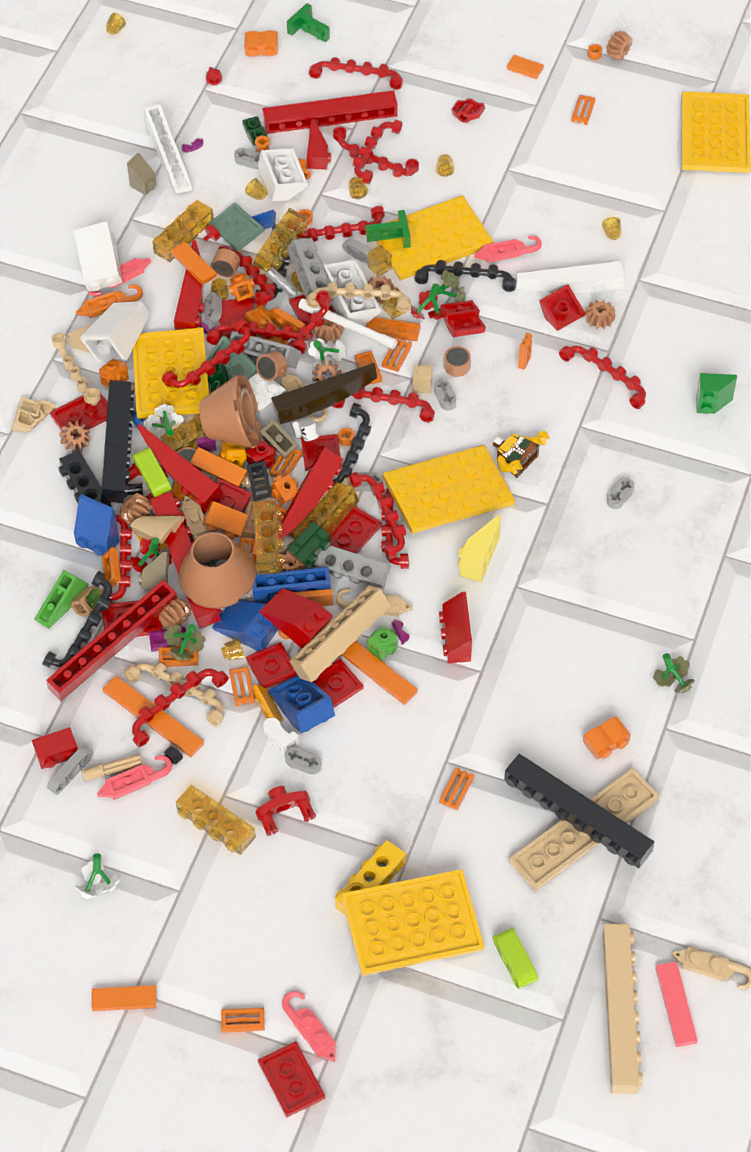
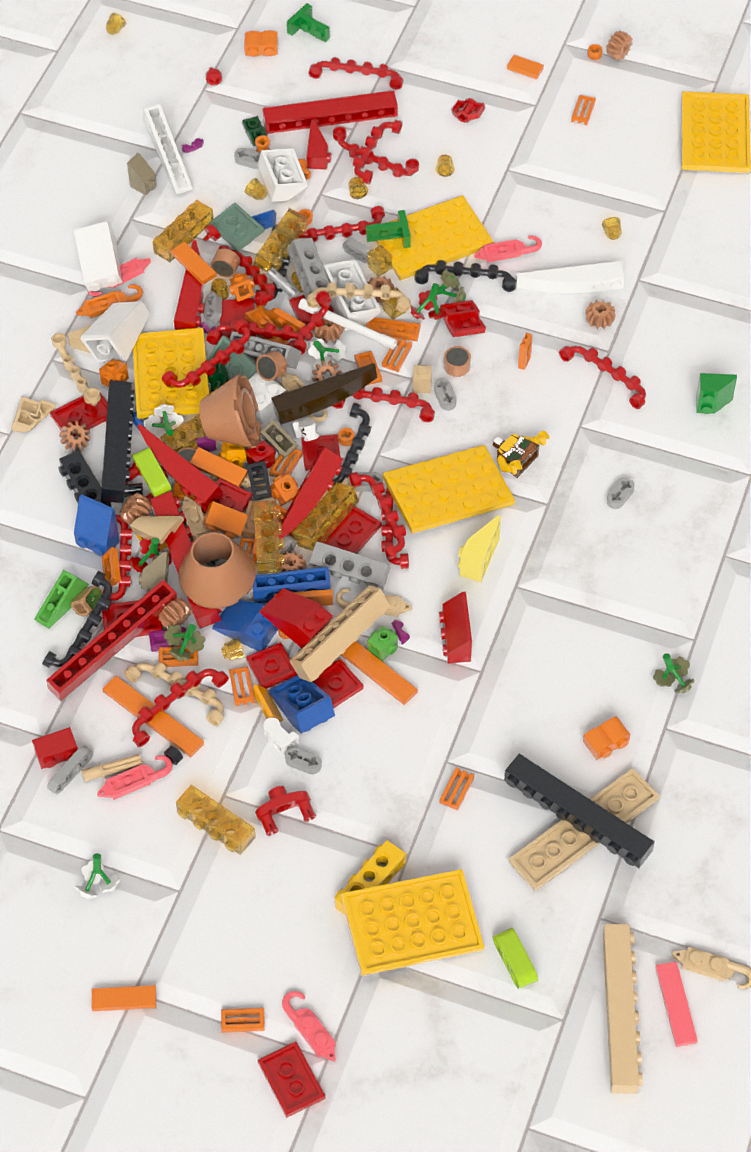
dark green brick [287,521,332,568] -> none
red slope [539,285,585,331] -> none

